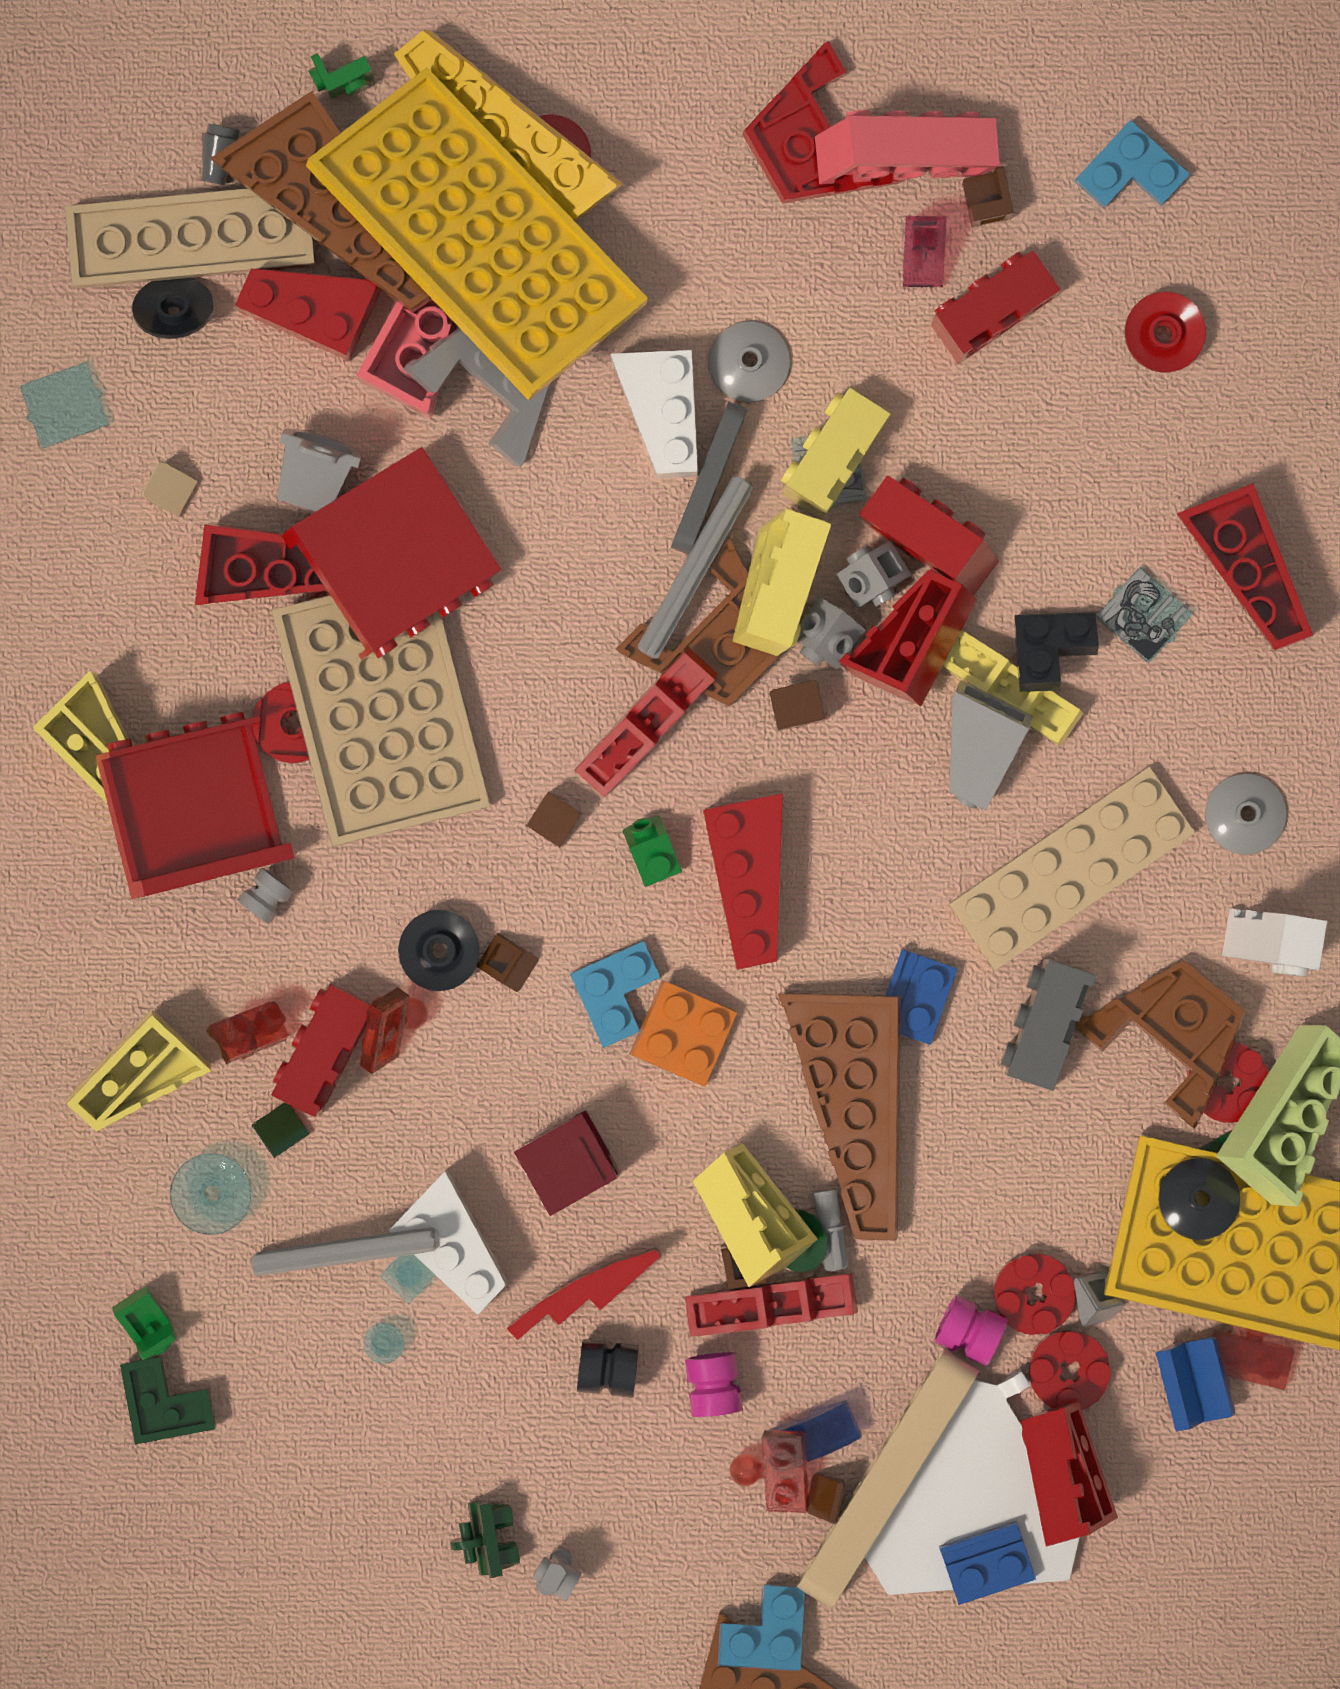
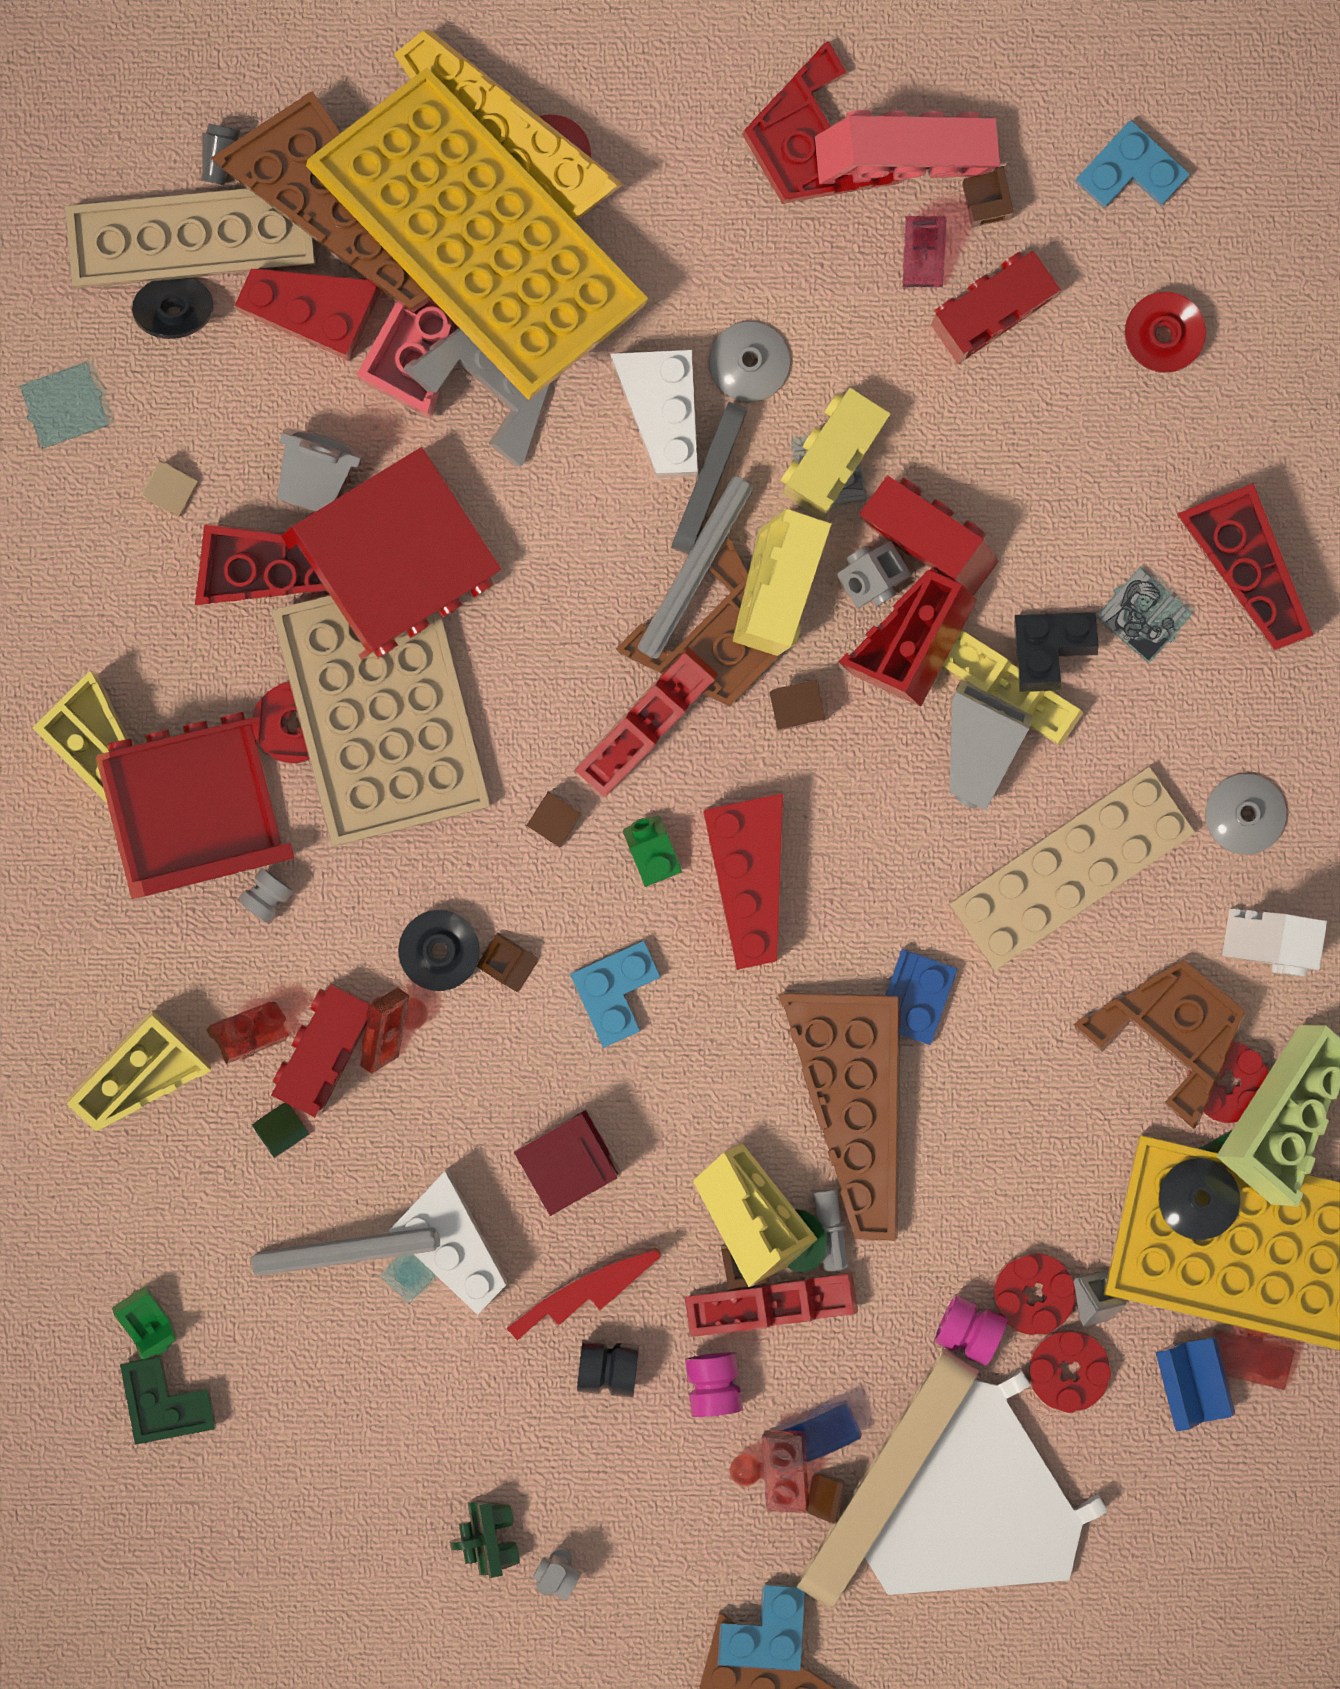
clear light blue dish [170,1153,252,1235] -> none
green bracket [308,53,374,99] -> none
clear light blue plate [364,1323,404,1364] -> none
orange plate [629,980,737,1087] -> none
light grey brick [797,597,865,669] -> none
blue plate [939,1521,1036,1605] -> none
dark grey wedge [1000,959,1096,1091] -> none
red wedge [1021,1400,1118,1547] -> none

